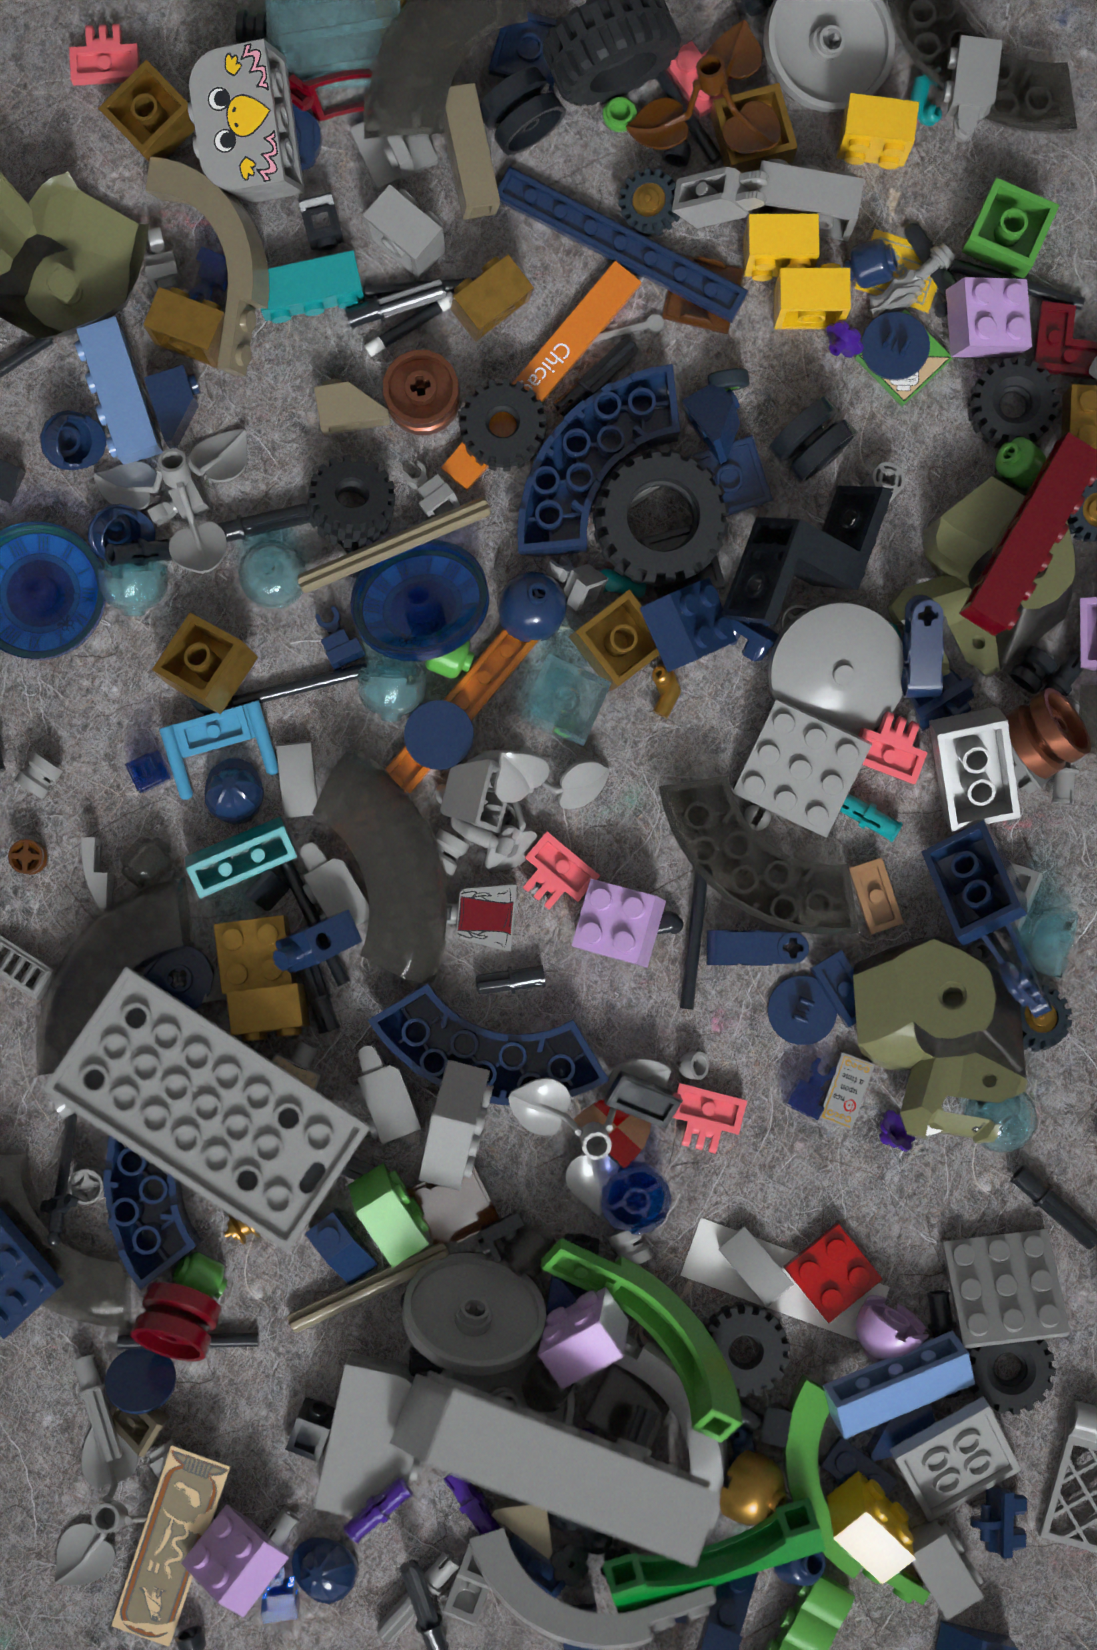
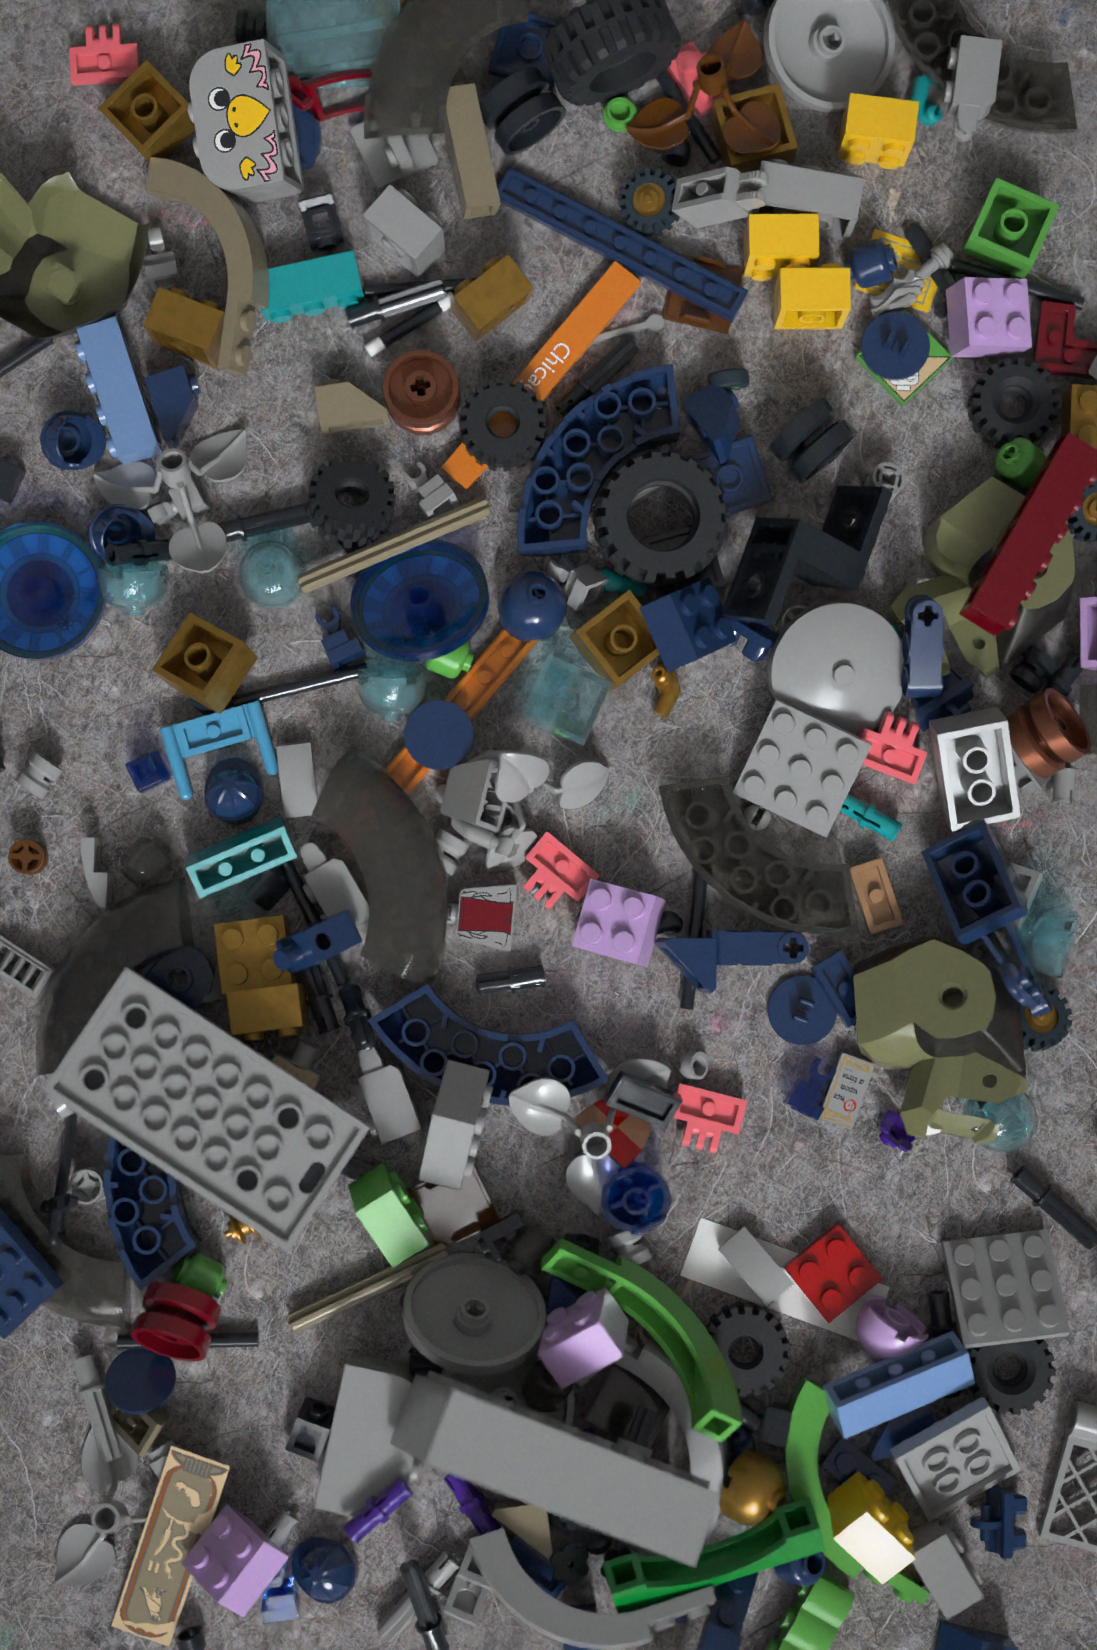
clear blue piece [188,246,228,302] -> none
dark blue slope [305,1208,379,1285] -> none
dark purple plant [826,320,864,358] -> none
none -> black axle [339,984,376,1051]
none -> dark blue slope [653,938,717,993]

